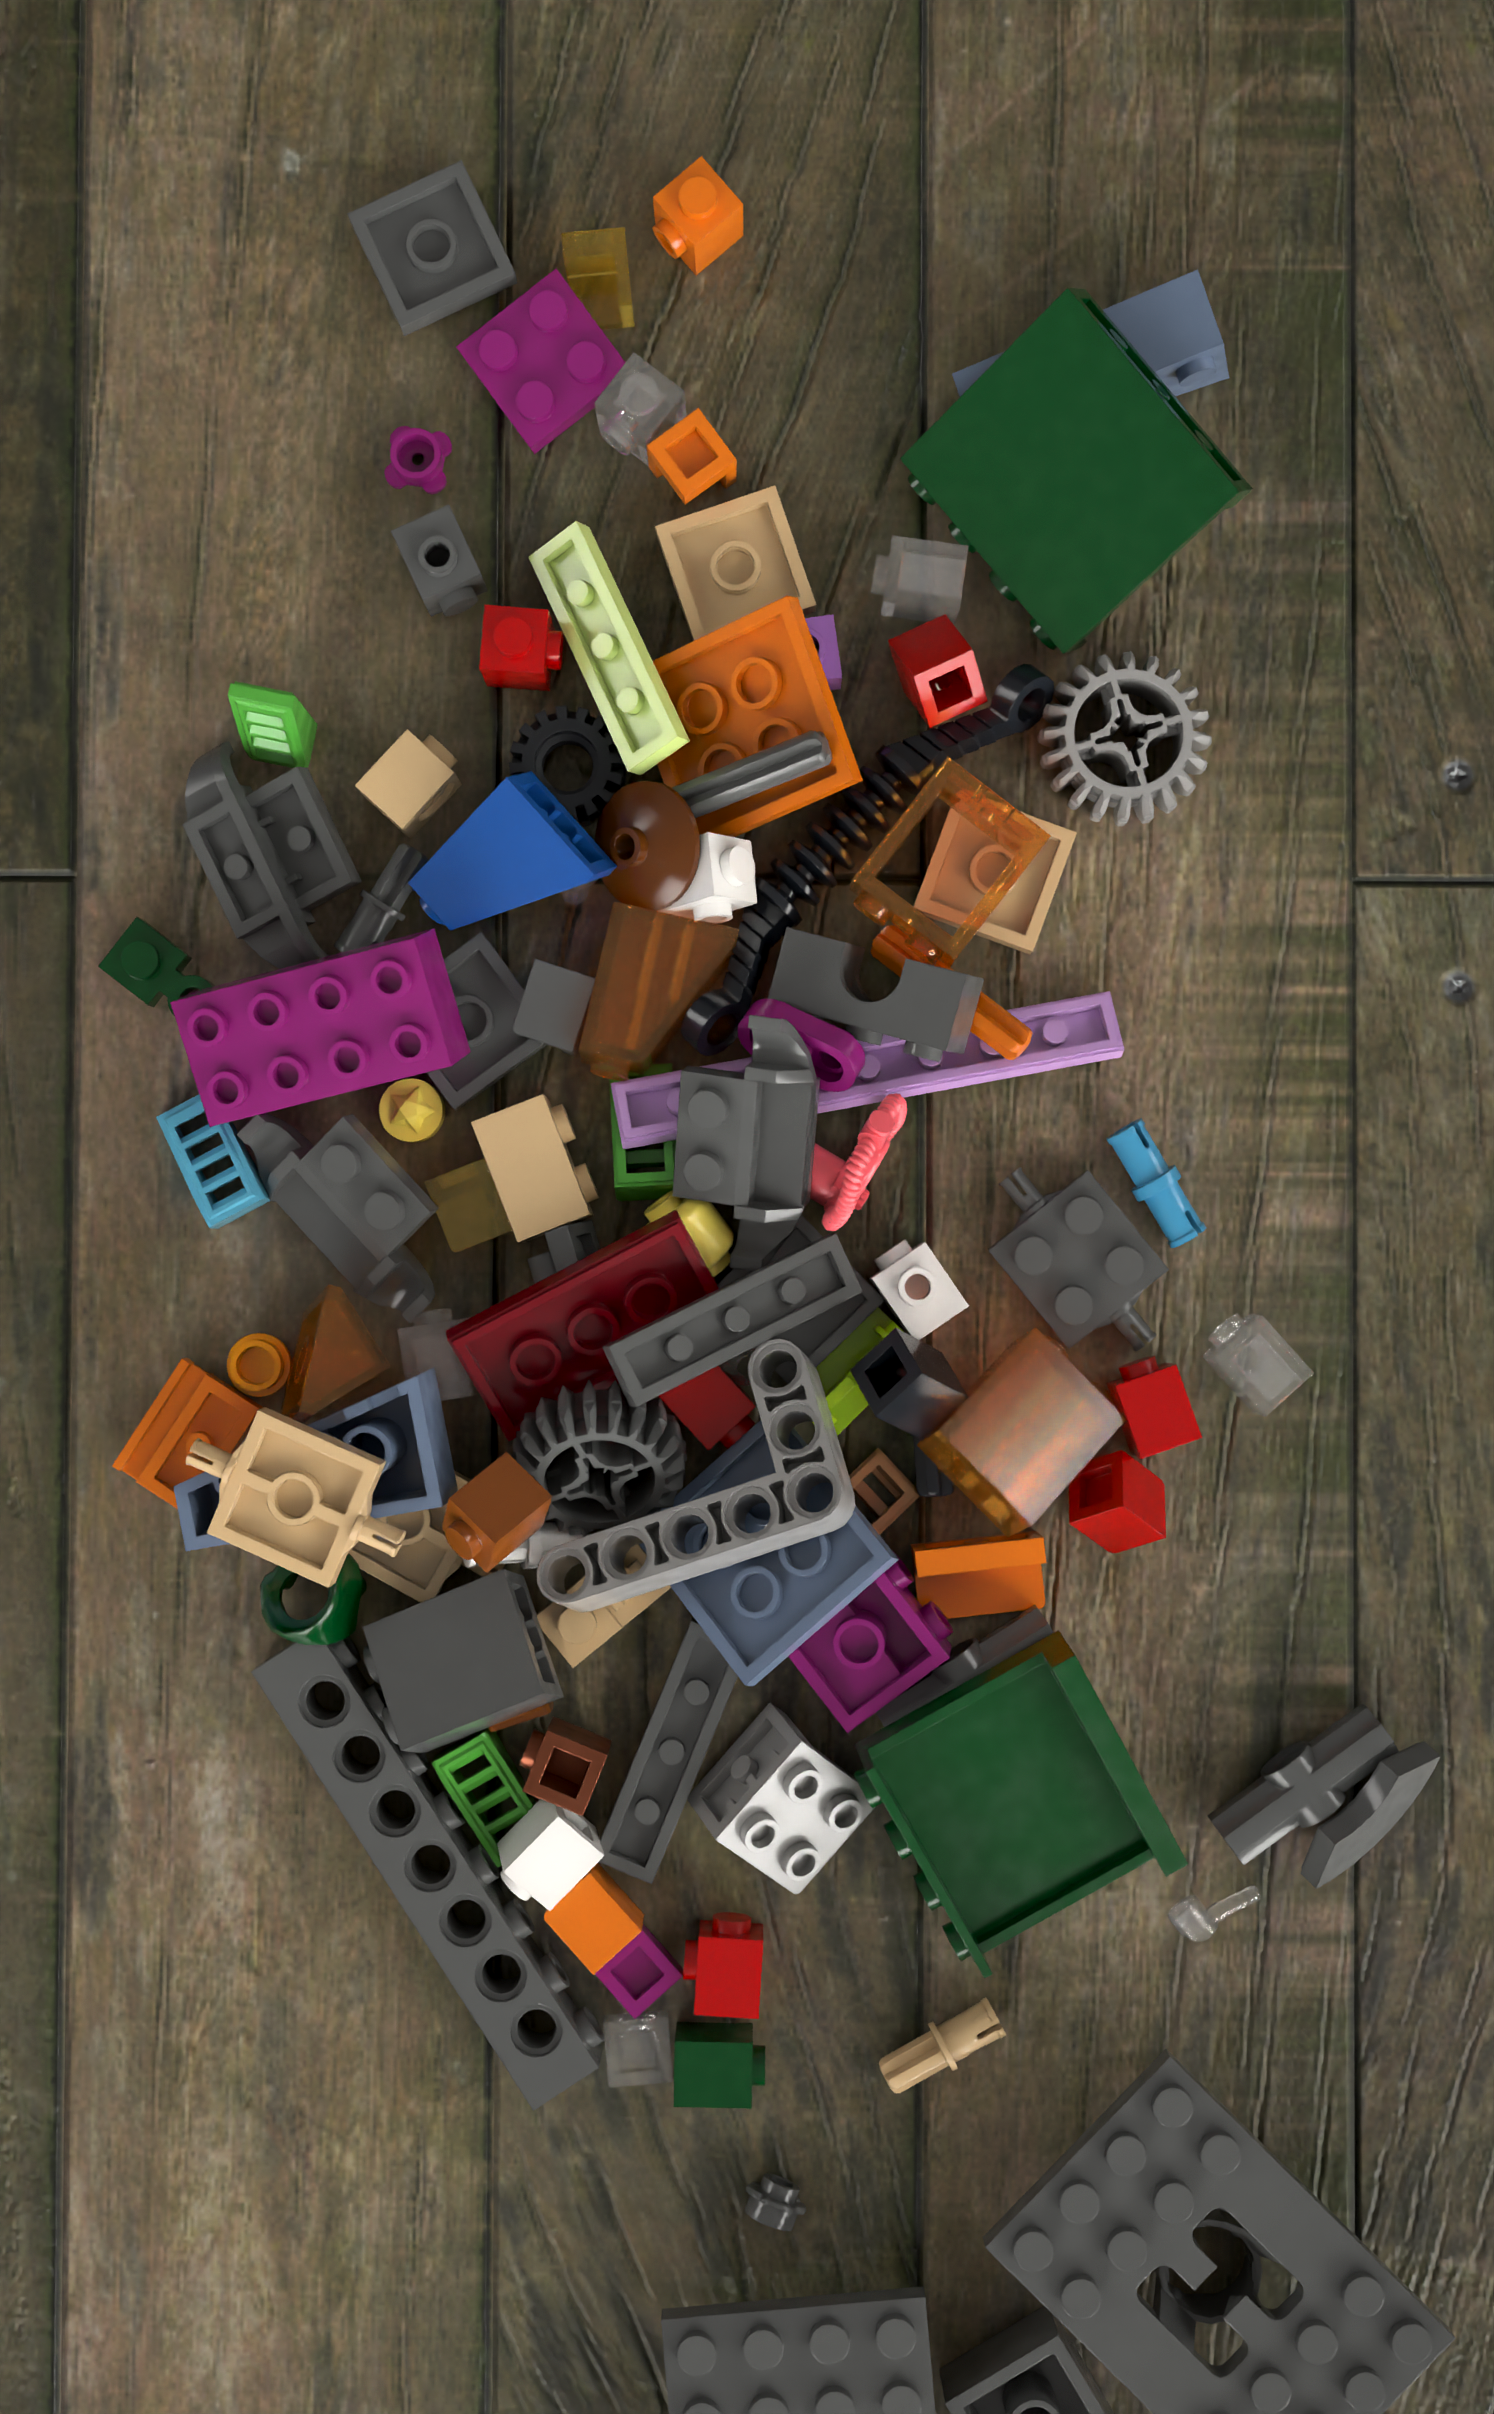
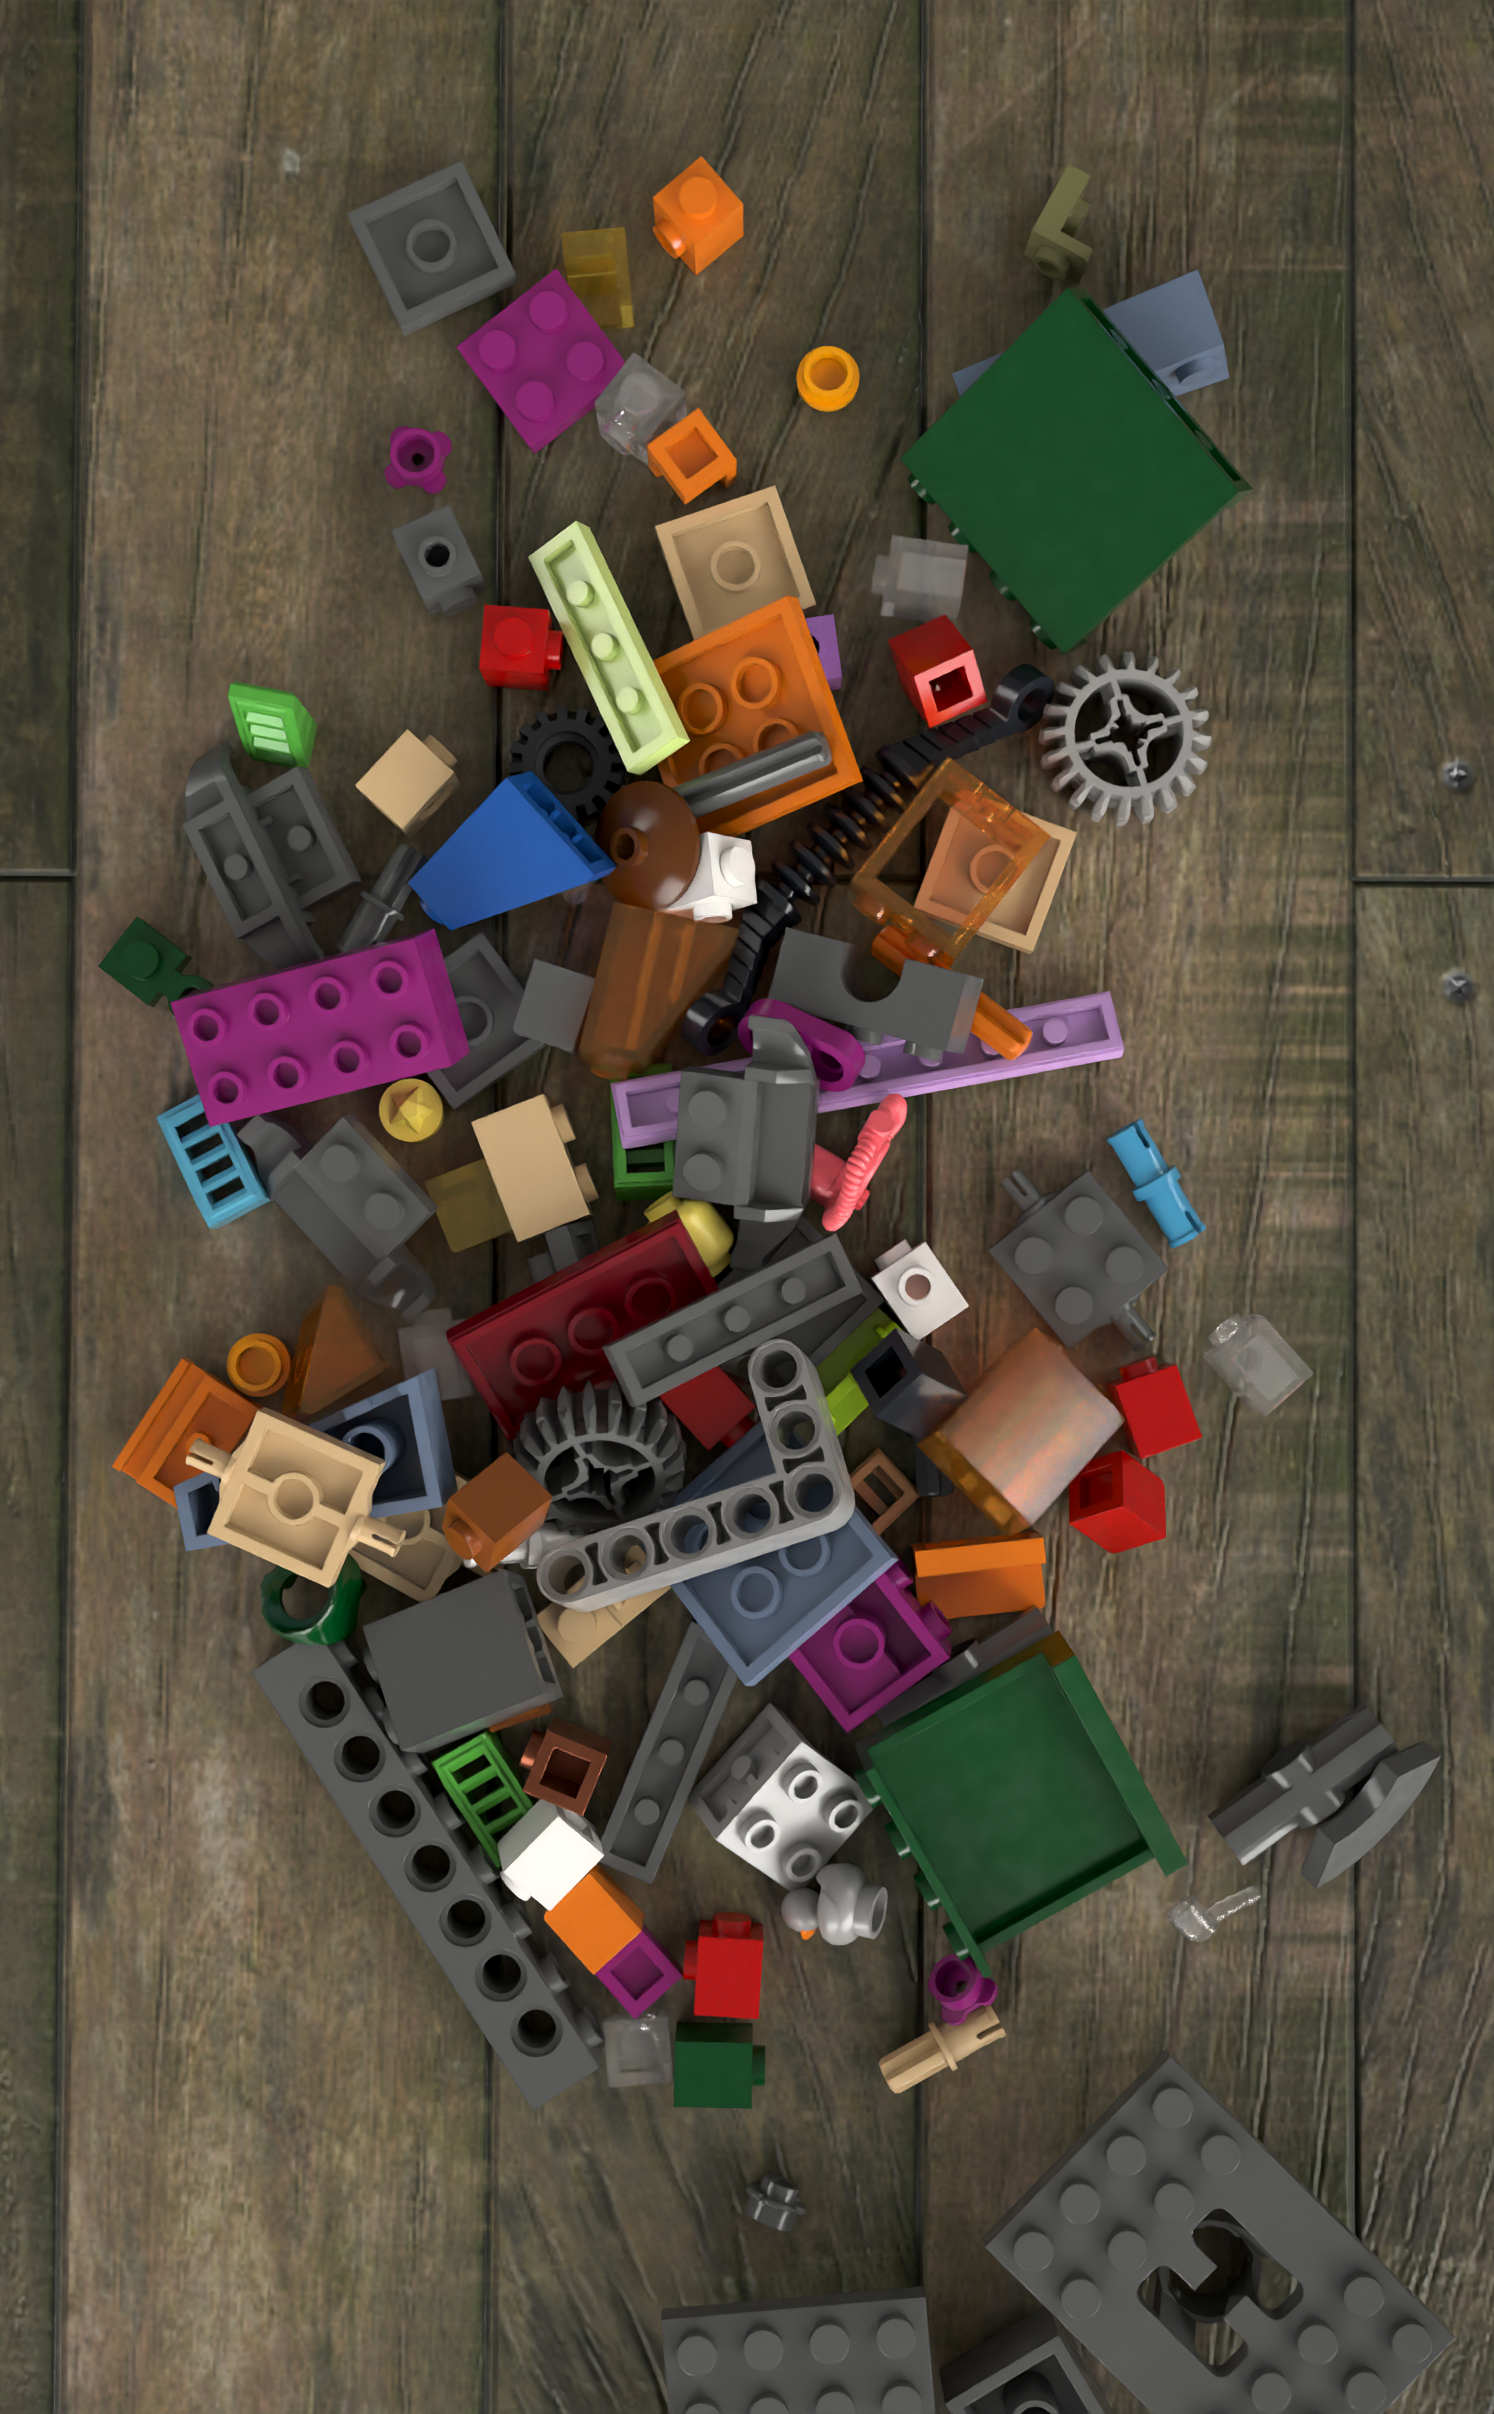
none -> light grey animal [781,1863,888,1945]
none -> light orange plate [796,346,860,412]
none -> magenta plate [927,1954,998,2026]
none -> olive bracket [1024,163,1093,284]

